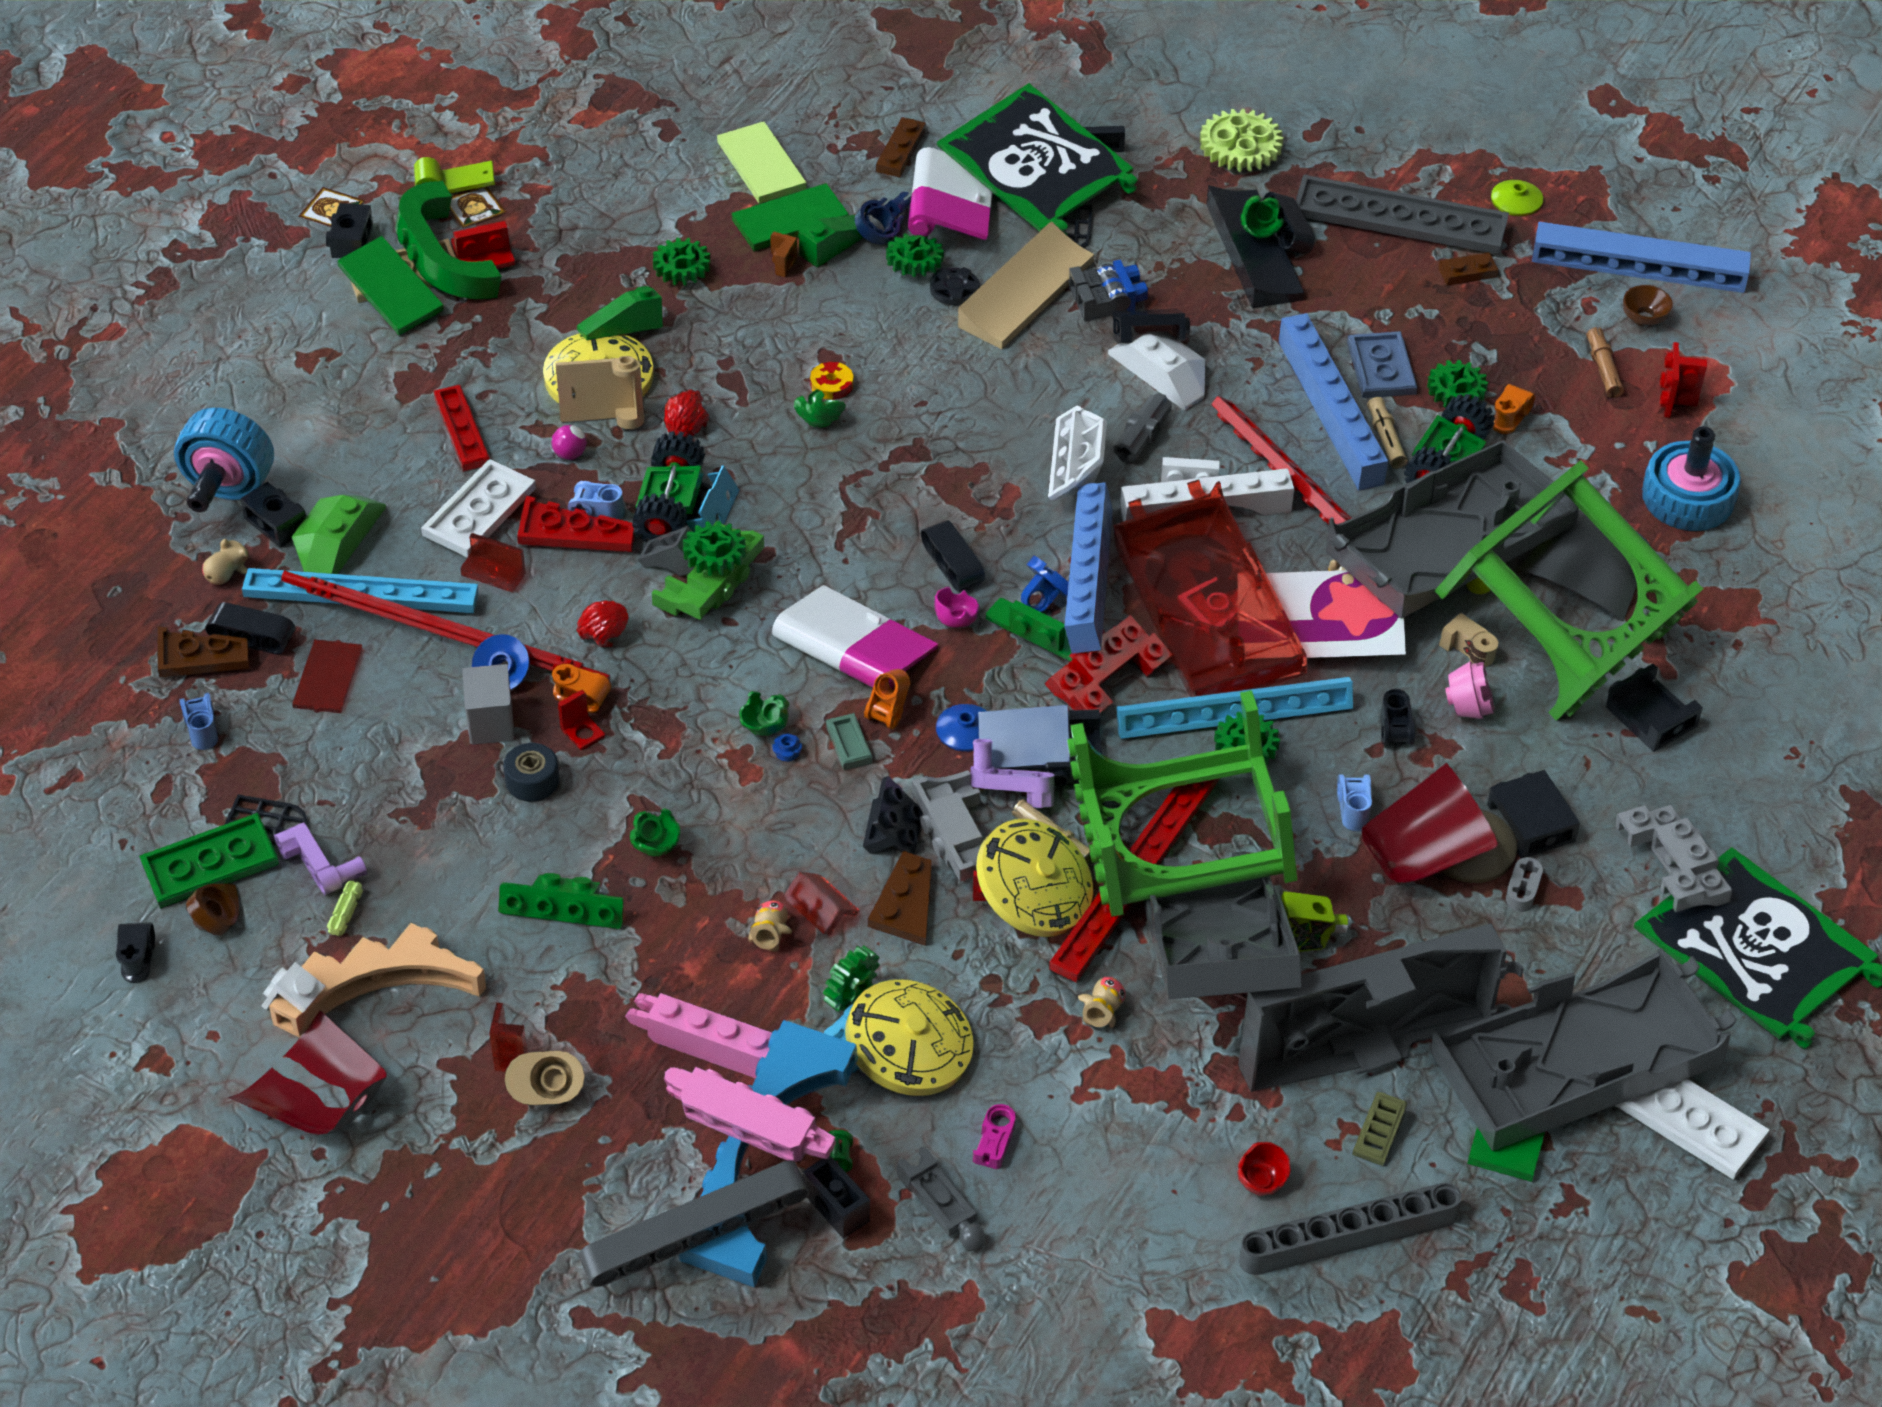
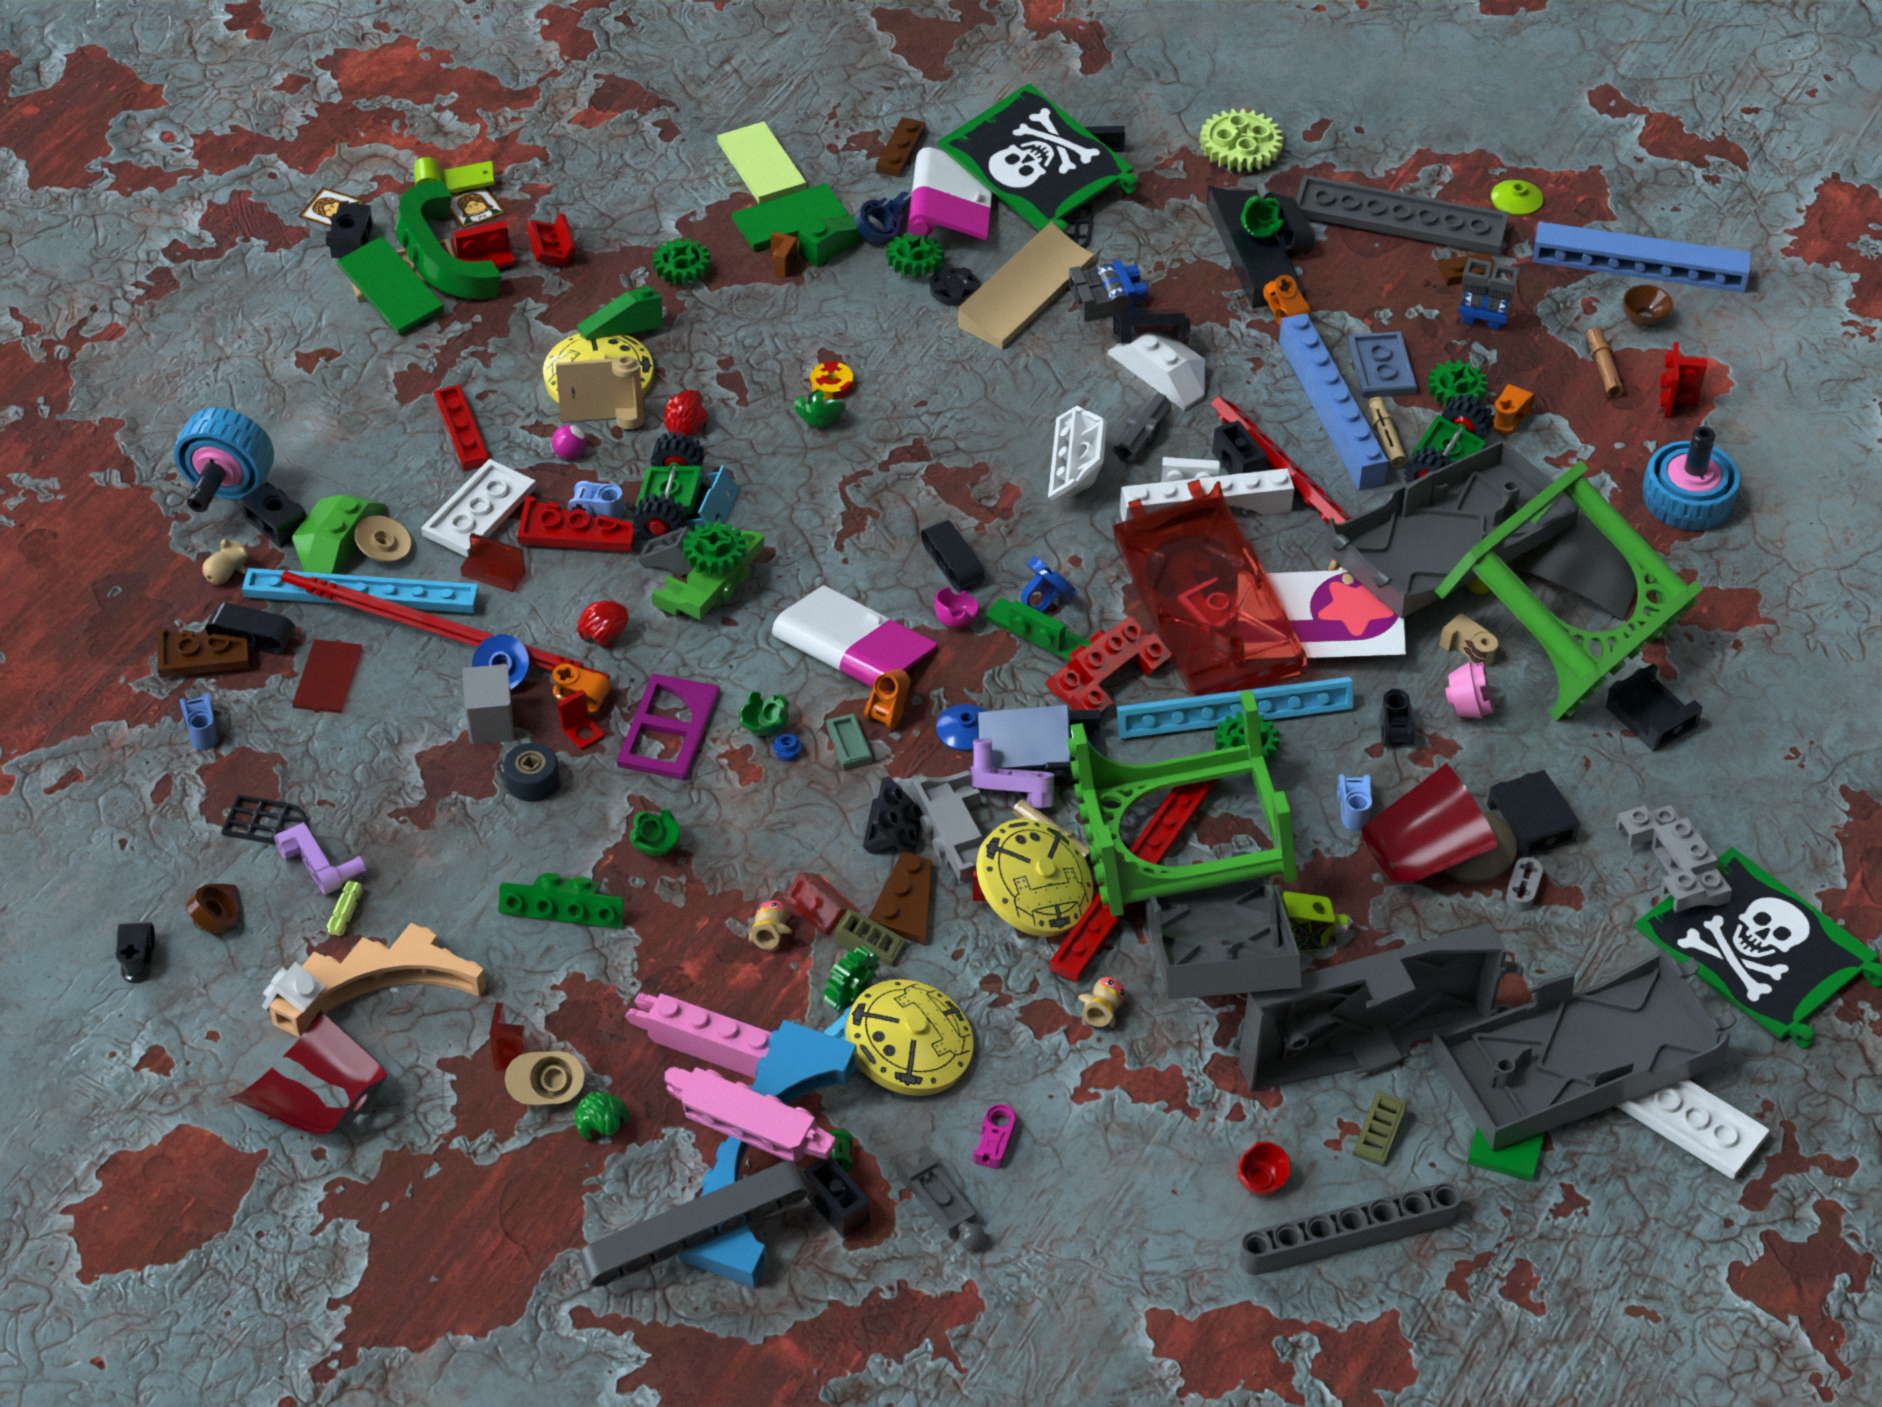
green tile [139,813,279,909] -> none
medium blue brick [1064,482,1113,654] -> none
none -> tan dish [354,515,411,562]
none -> red bracket [526,213,576,267]
none -> green hair [575,1091,629,1141]
none -> magenta window [617,673,721,780]
none -> olive slope [835,909,906,966]
none -> black brick [1212,420,1267,475]
none -> orange piece [1263,275,1311,326]
none -> dark grey hips [1458,257,1520,330]

